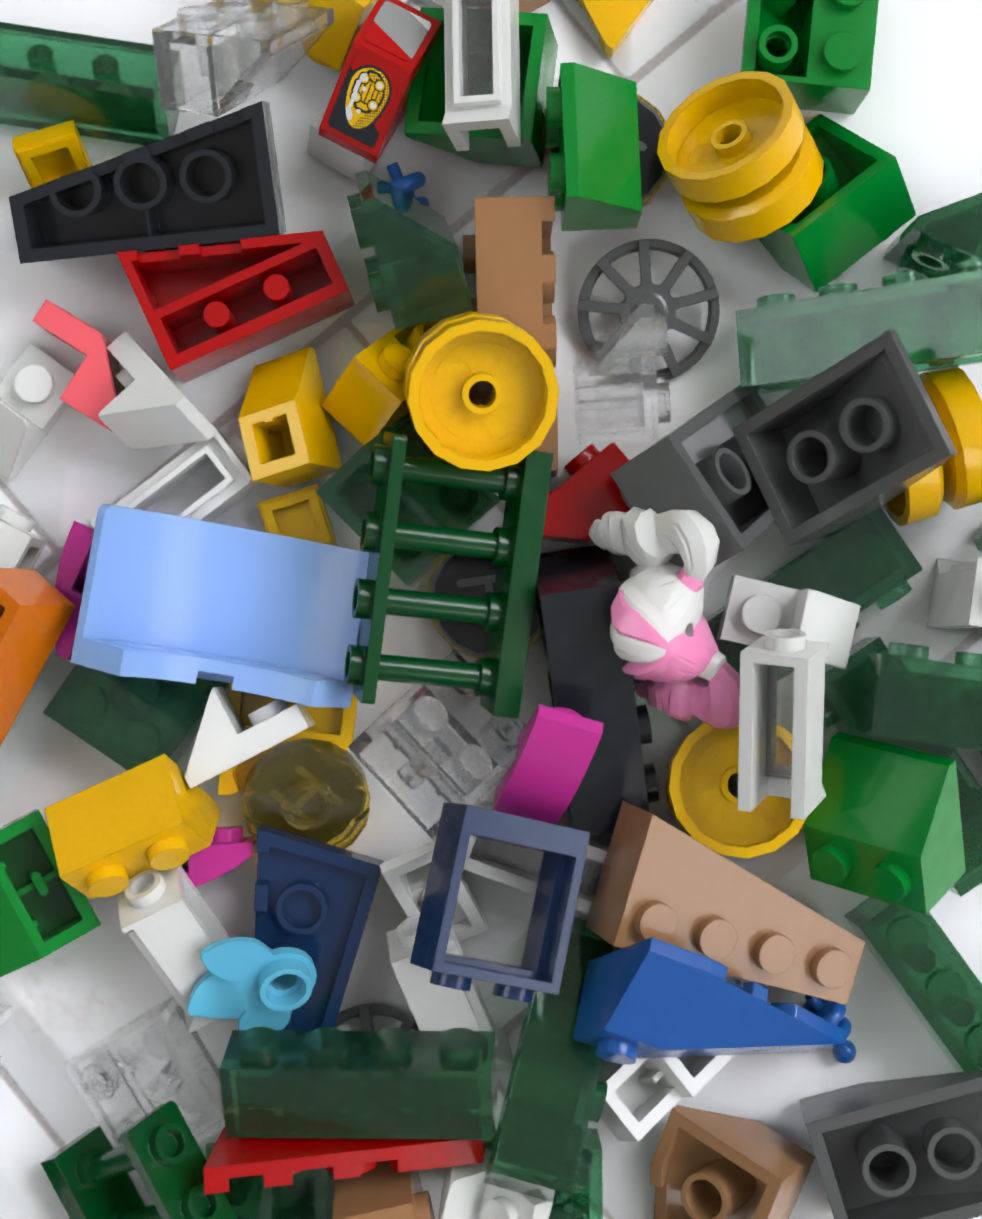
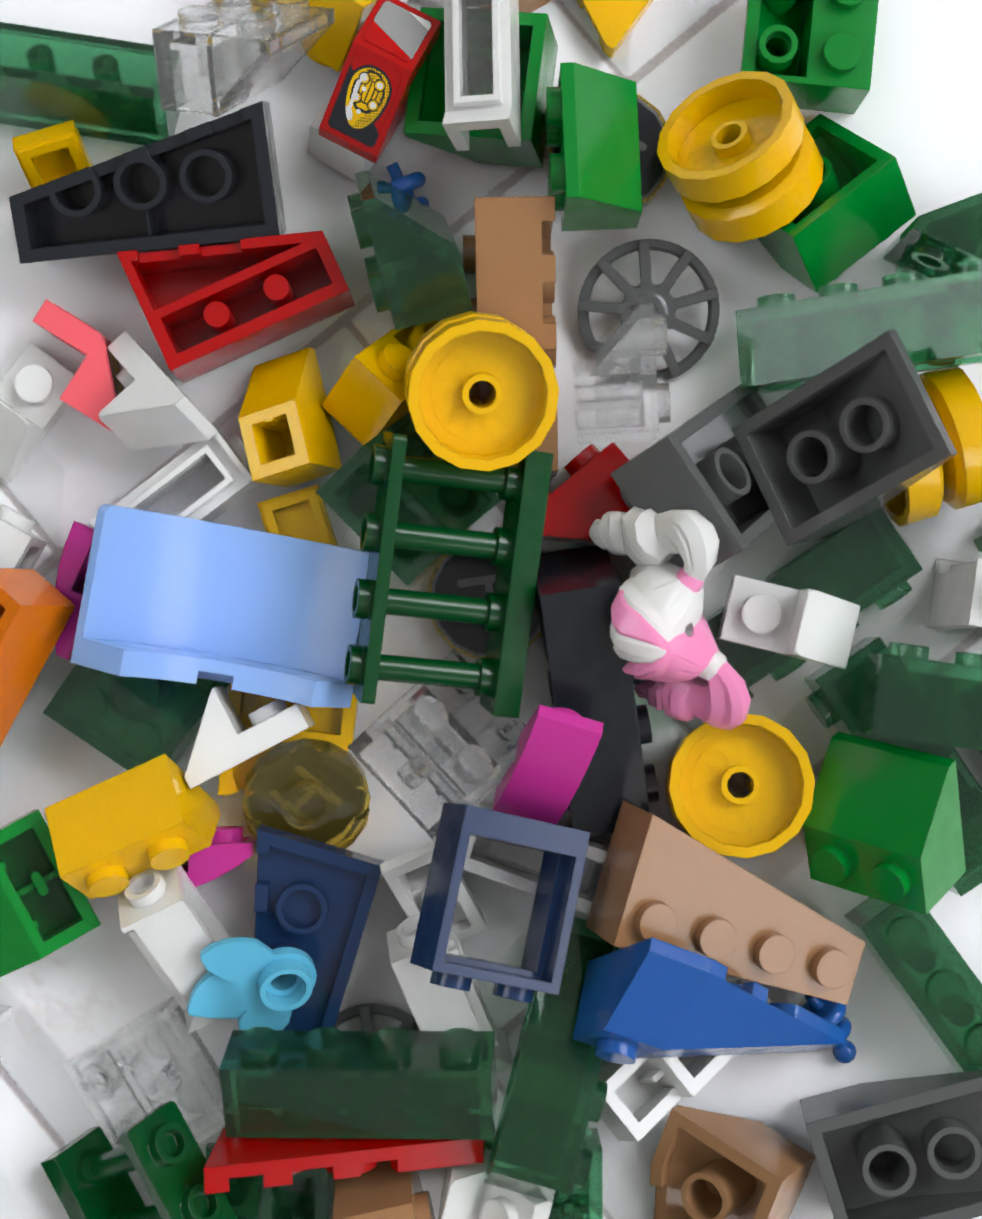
white window [738,628,829,820] -> none

